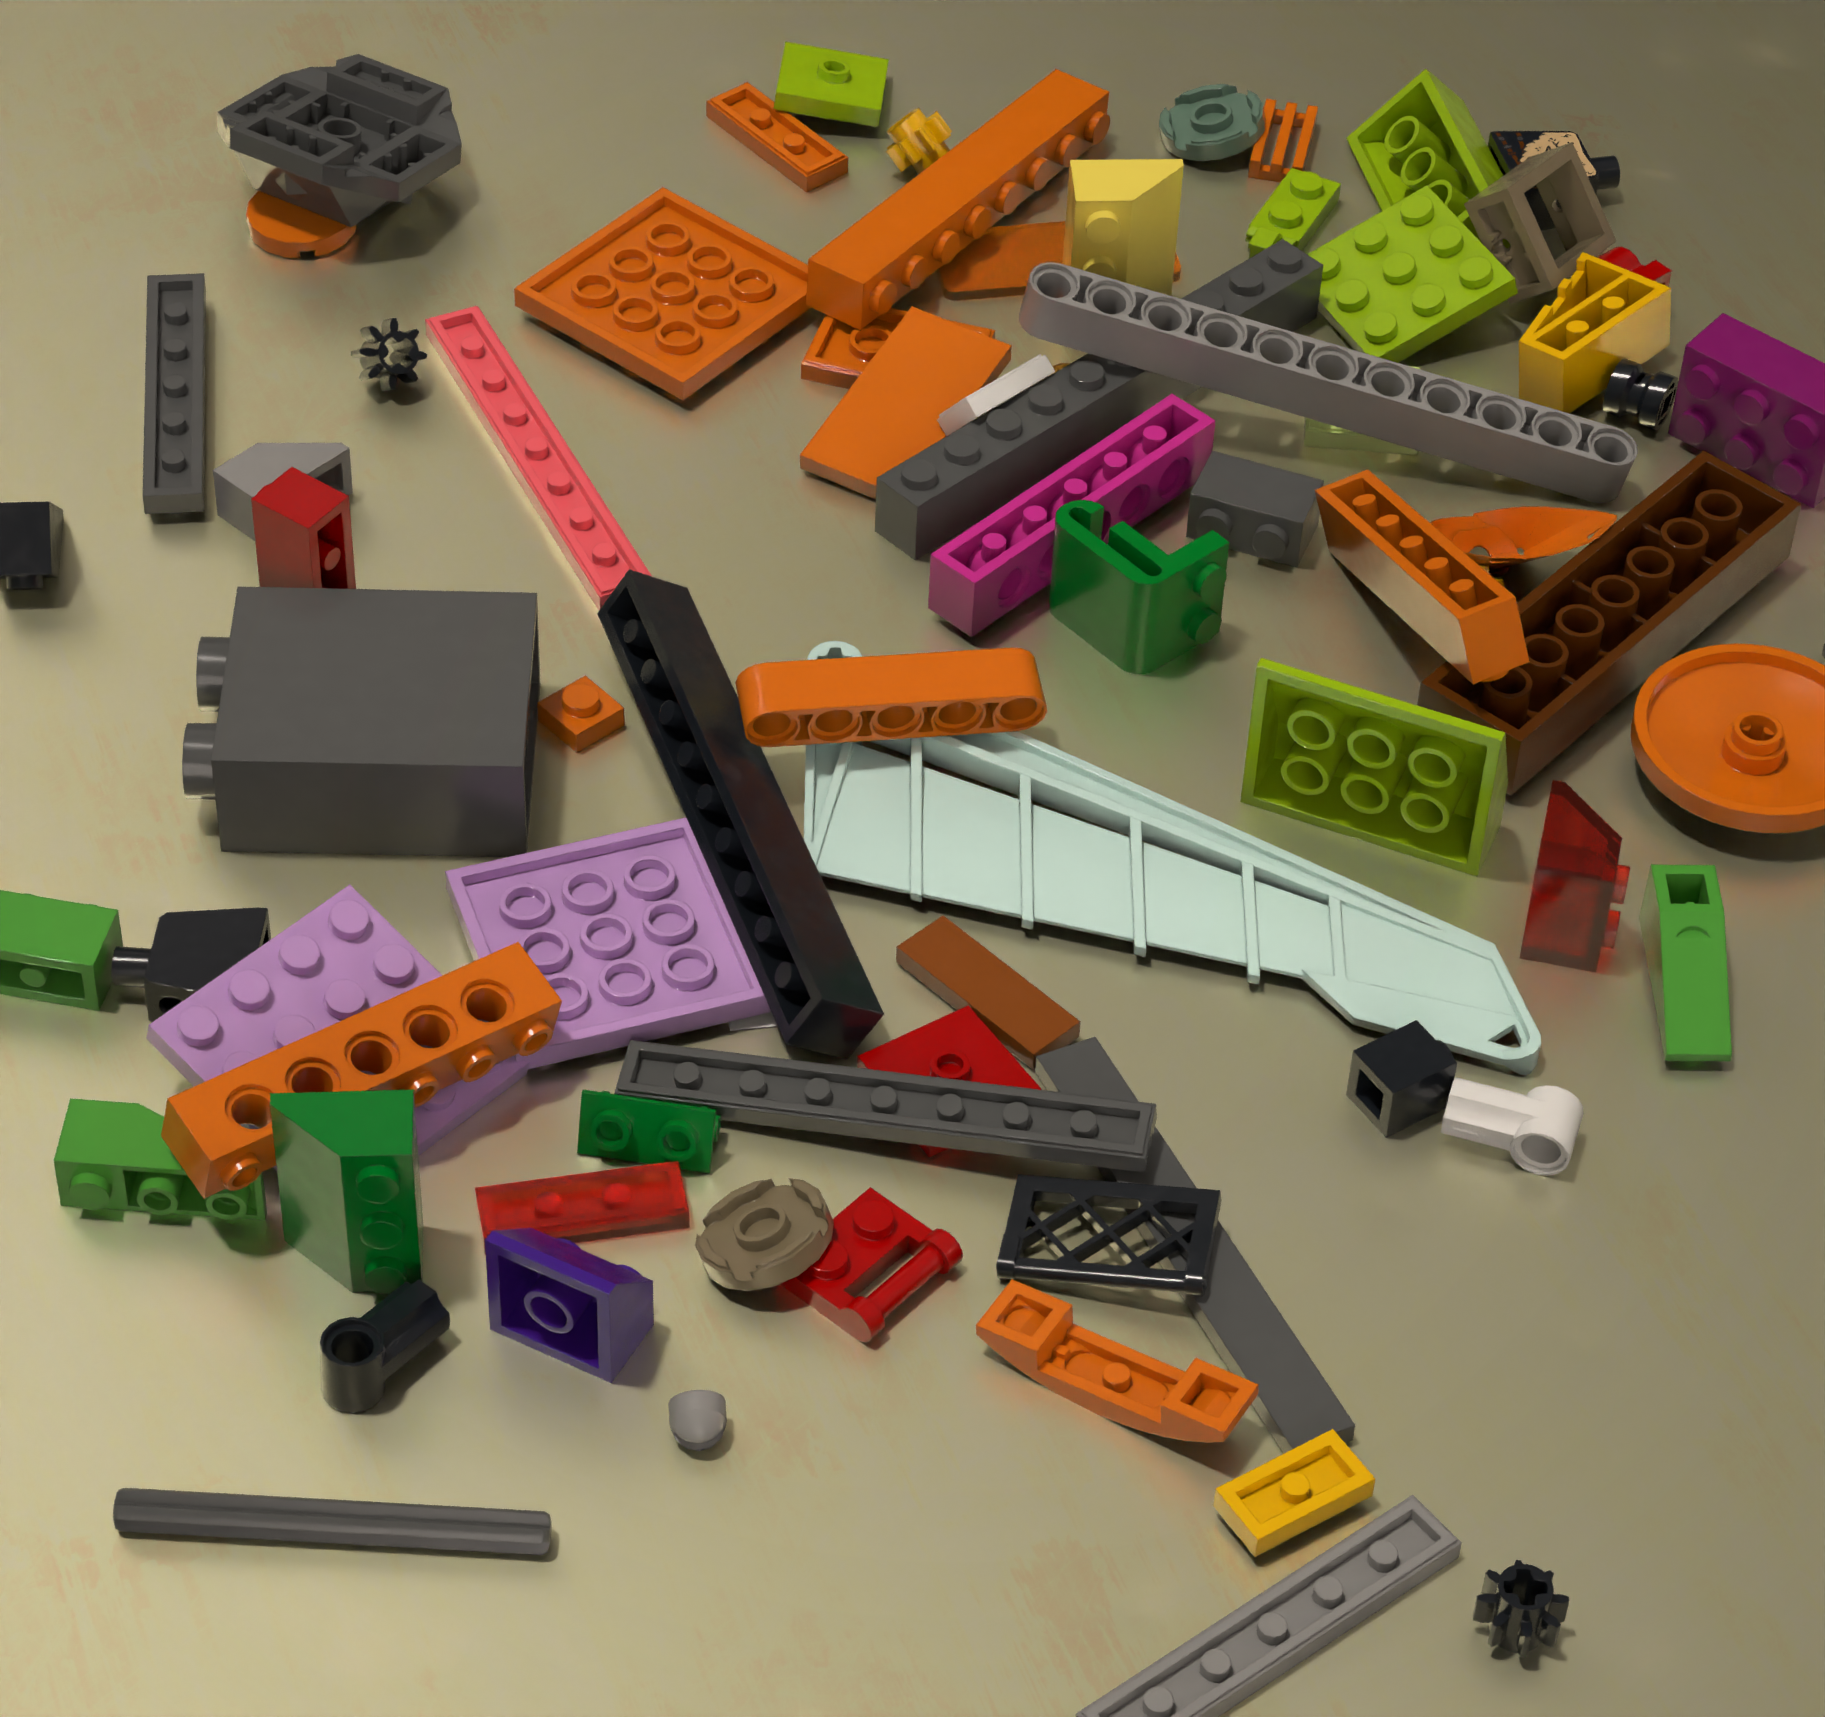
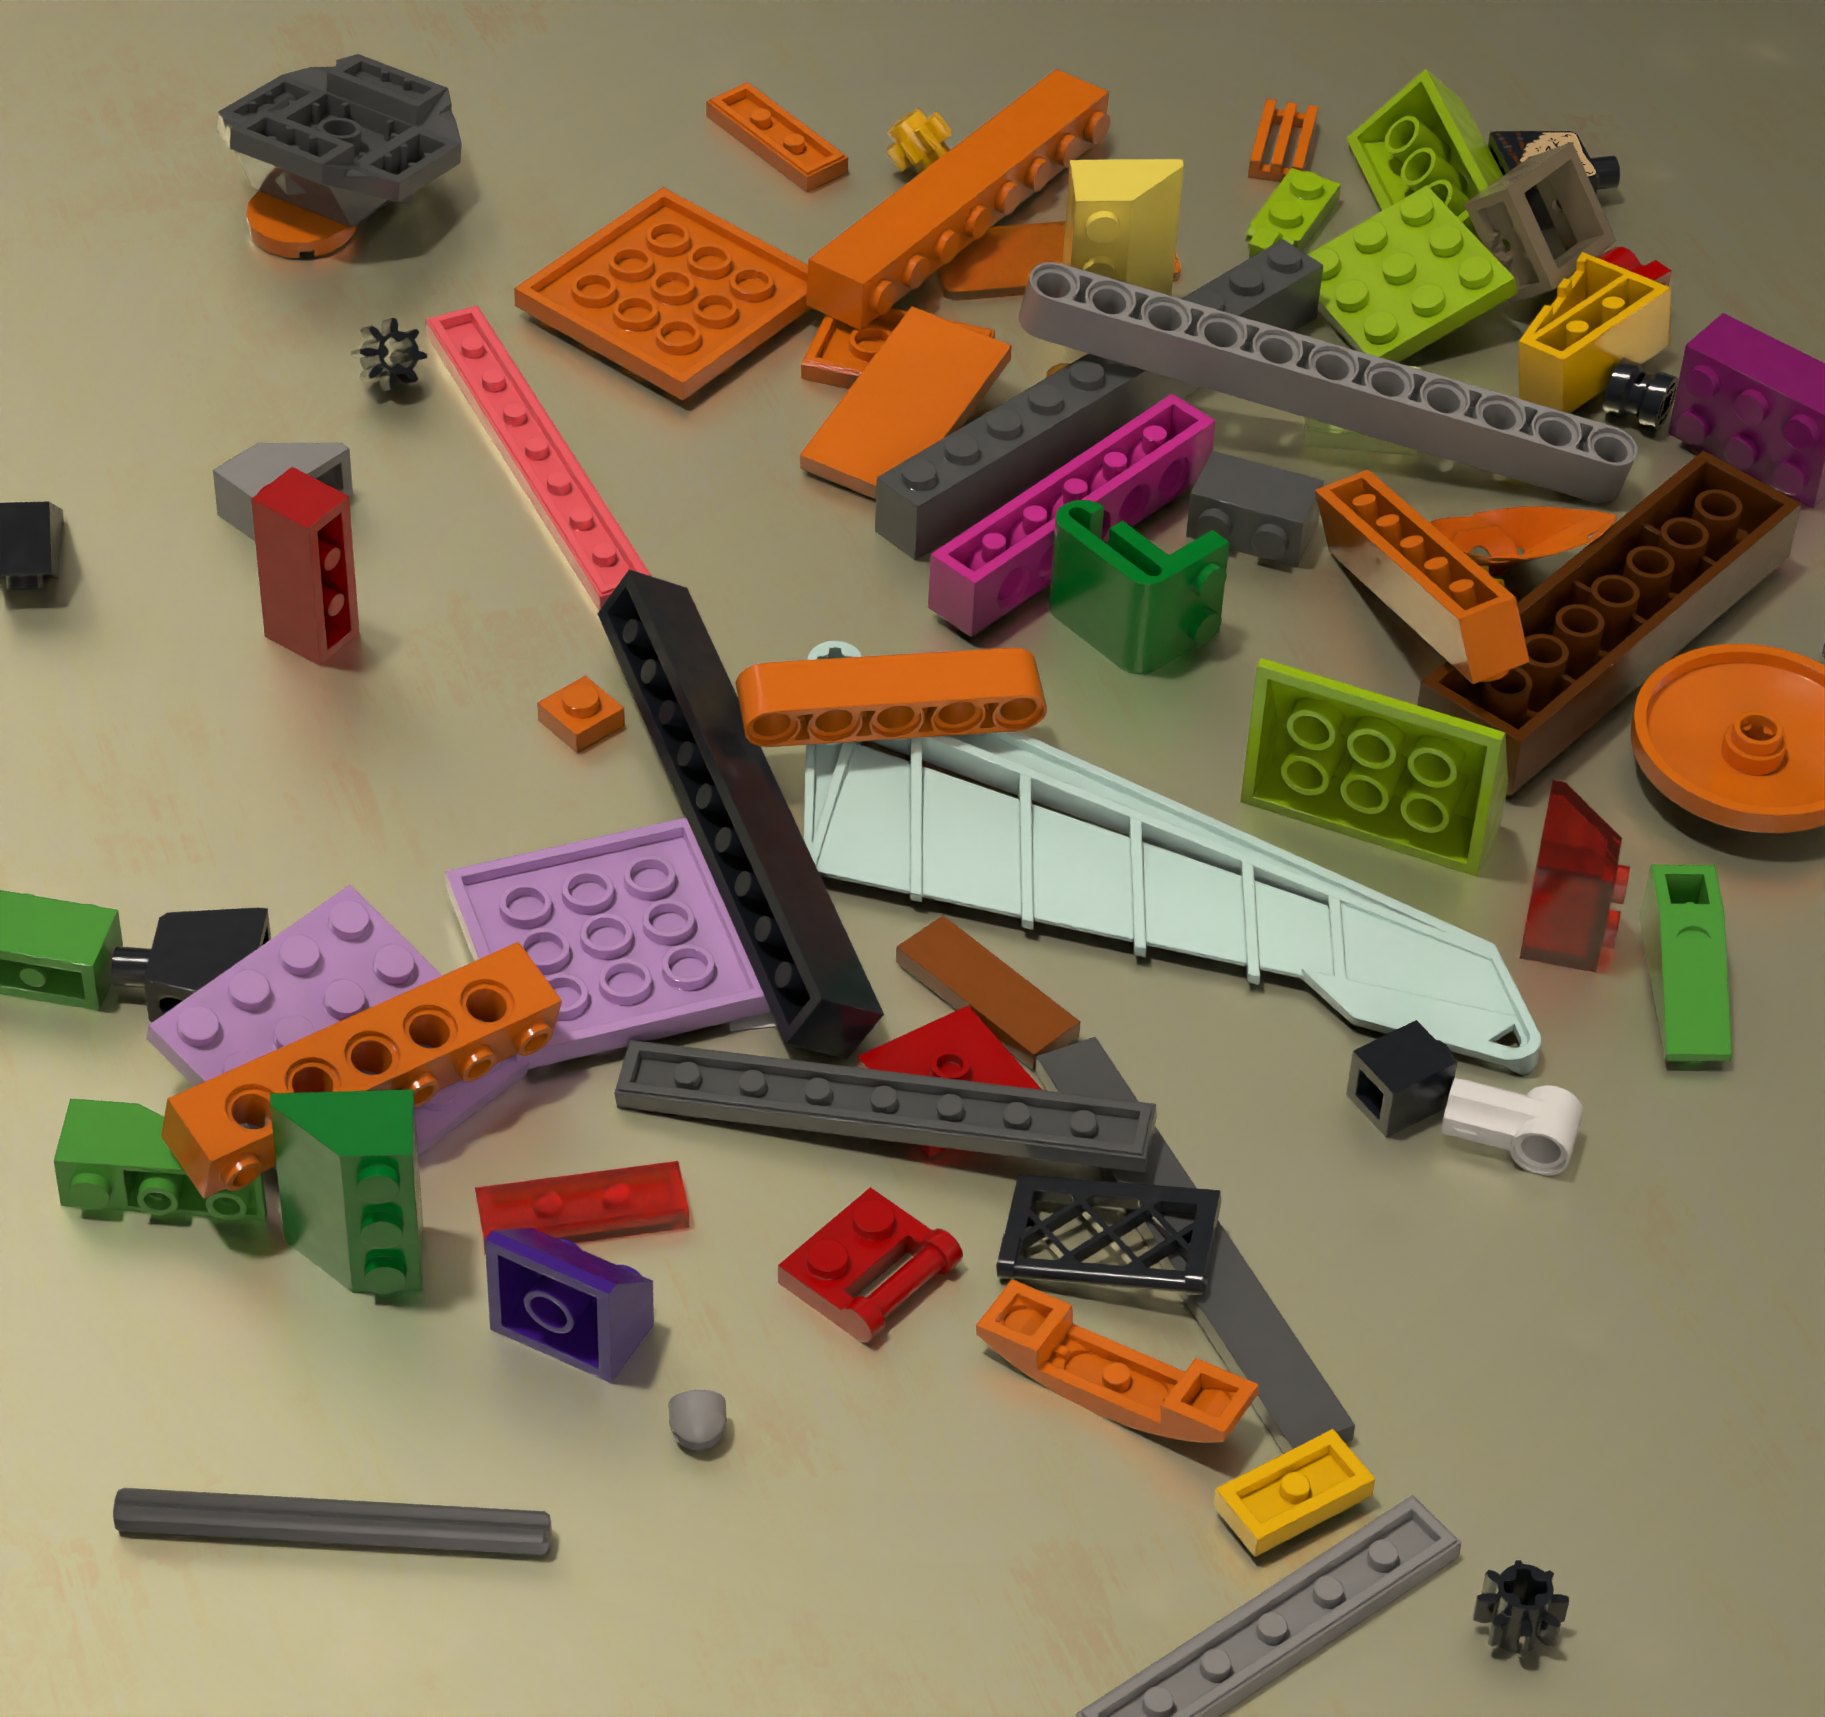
dark grey plate [143,273,206,514] -> none
dark grey brick [182,587,541,857] -> none
black piece [320,1279,450,1413] -> none
green hinge [577,1089,721,1173] -> none
dark tan tile [695,1178,834,1291] -> none
lime plate [773,41,889,127] -> none
white tile [937,354,1055,436] -> none
sand green tile [1159,84,1266,161] -> none

